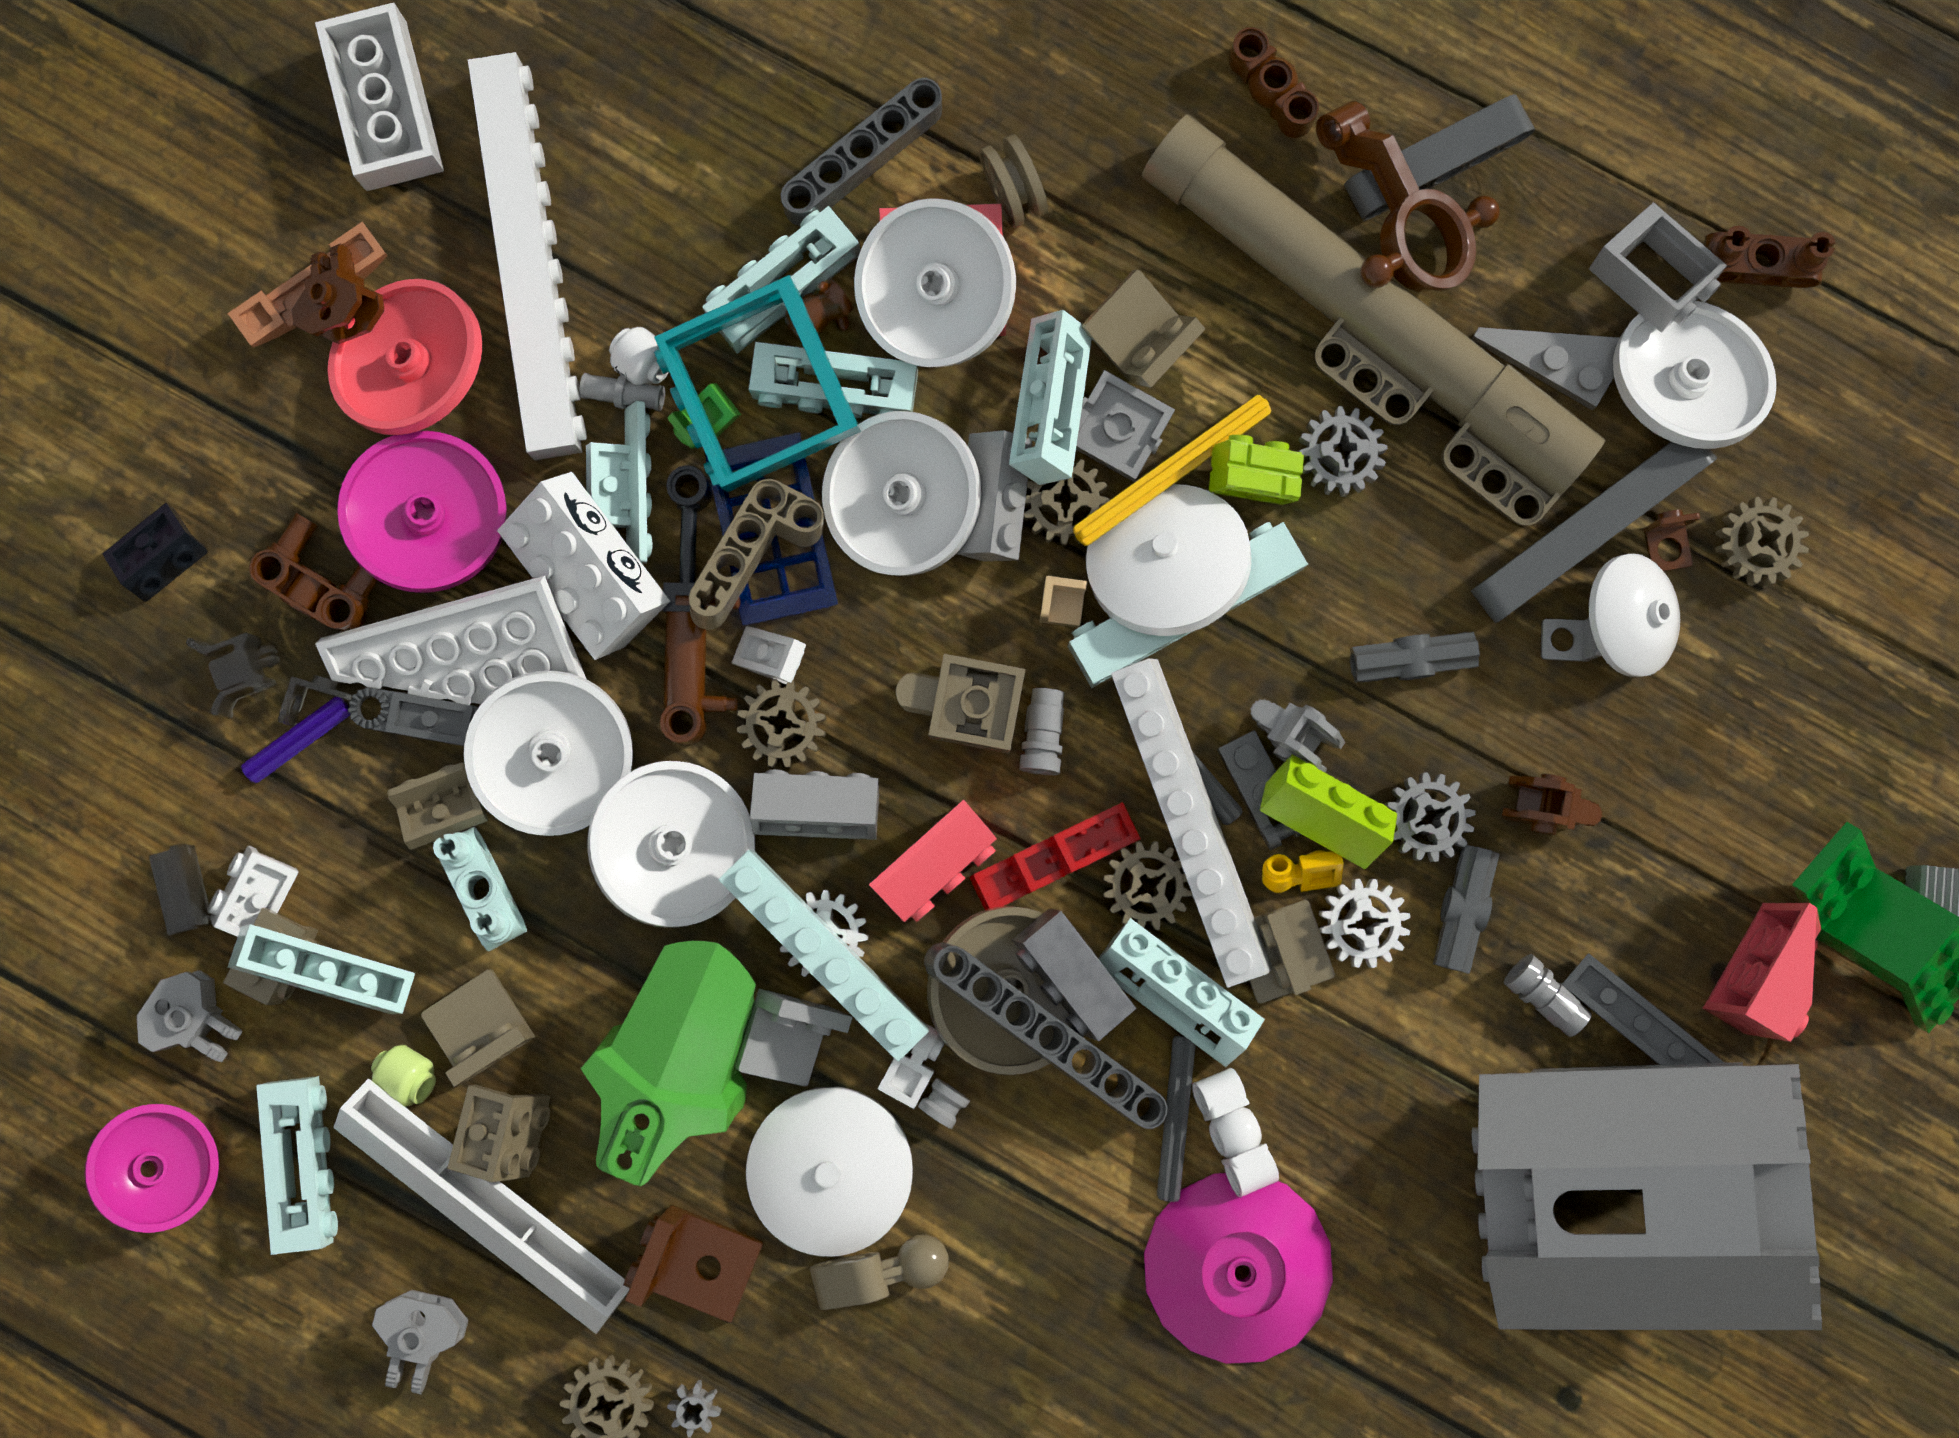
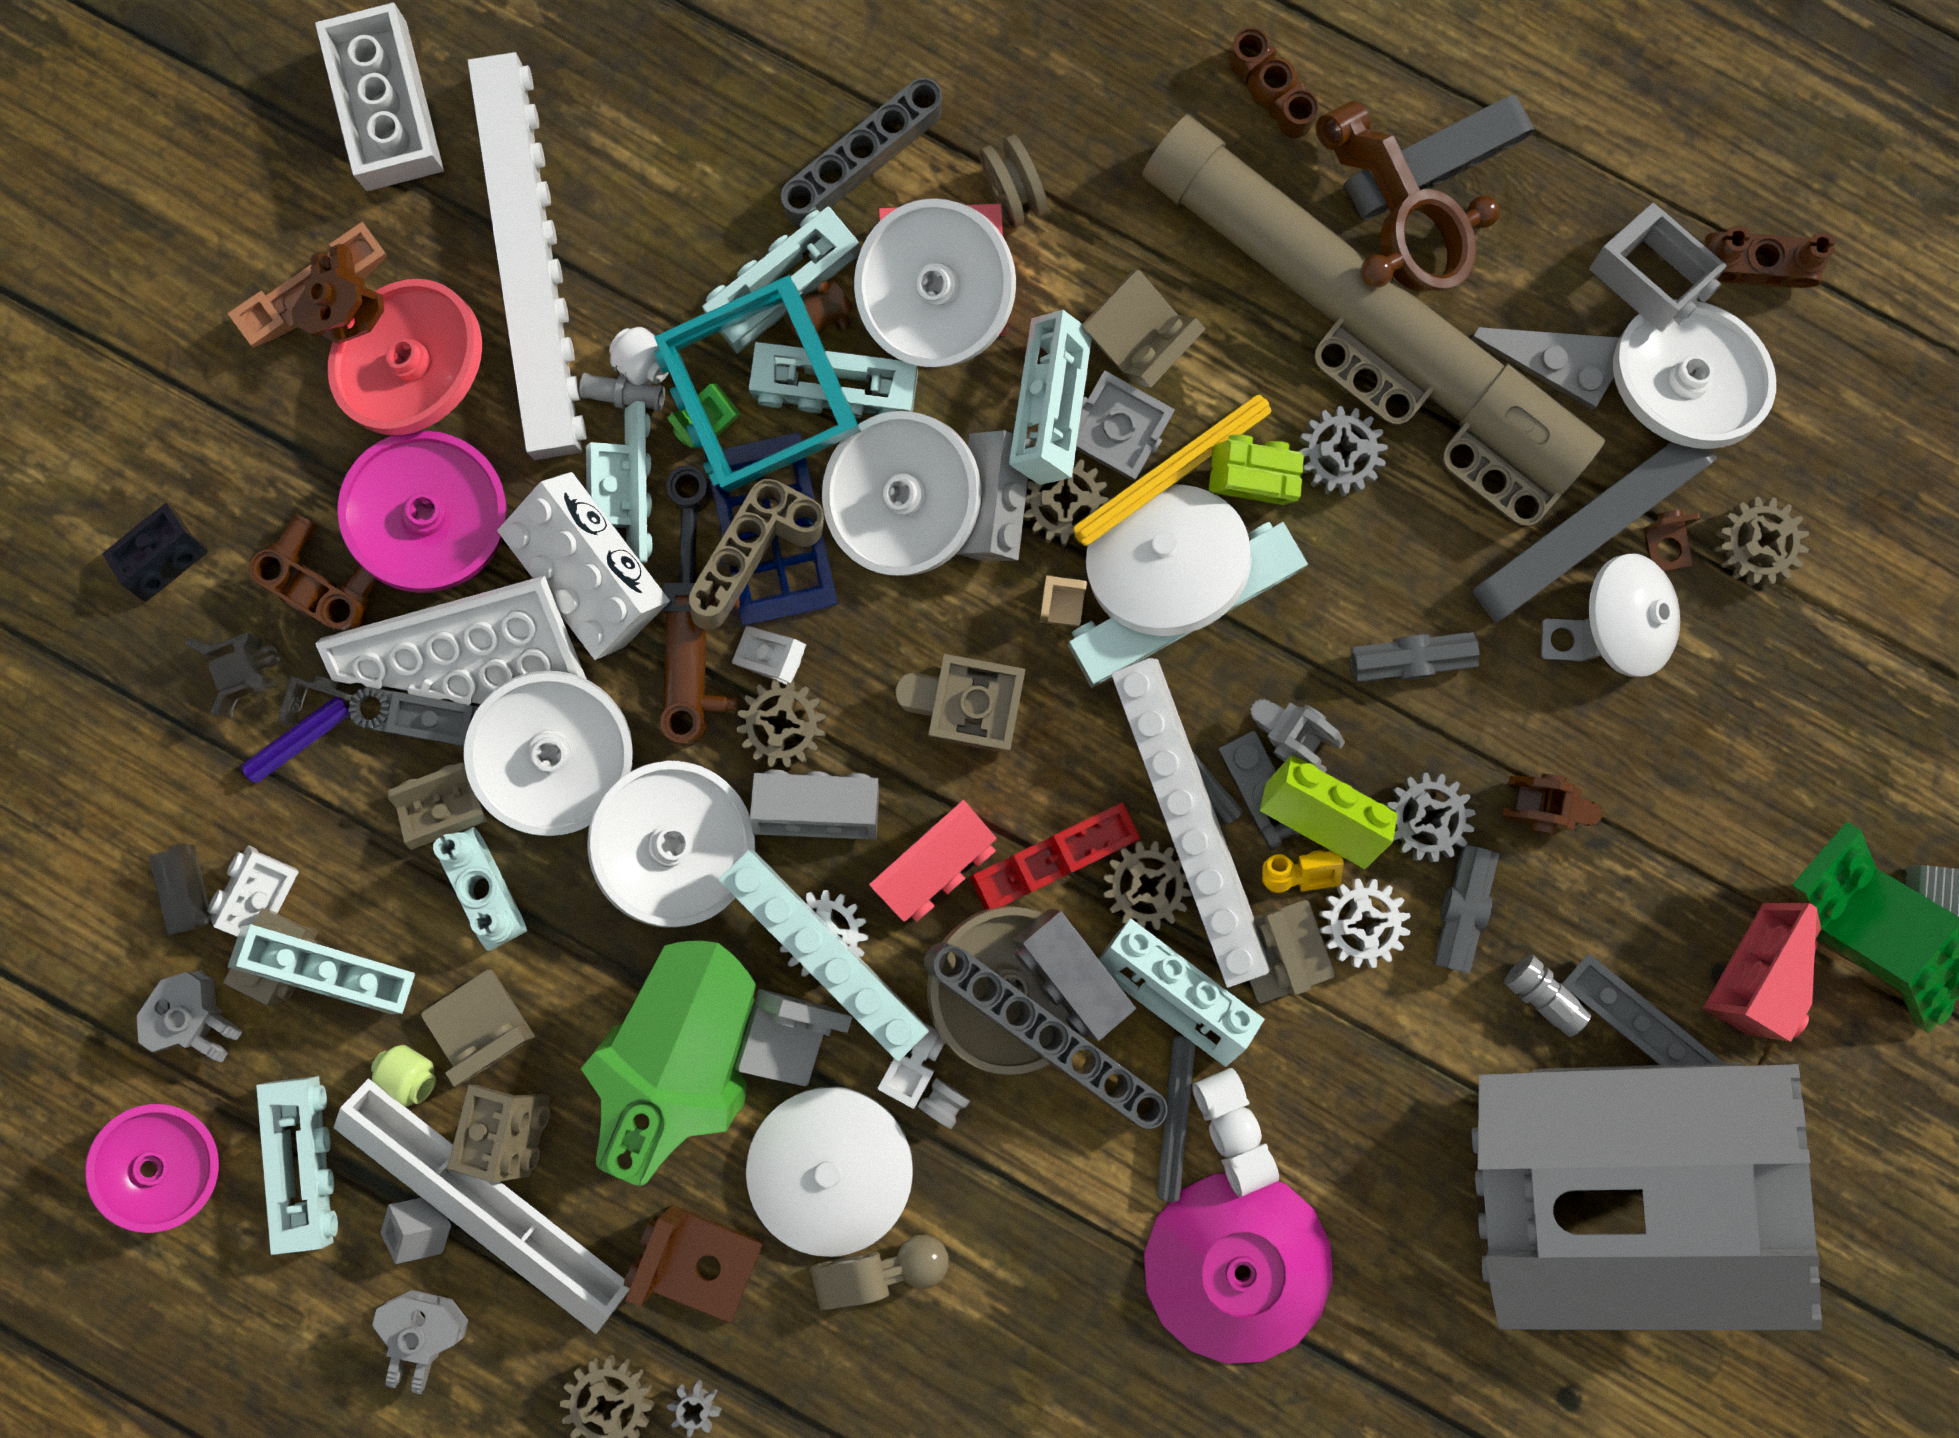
light grey axle [1019,688,1064,775] -> none
none -> light grey panel [380,1198,451,1264]

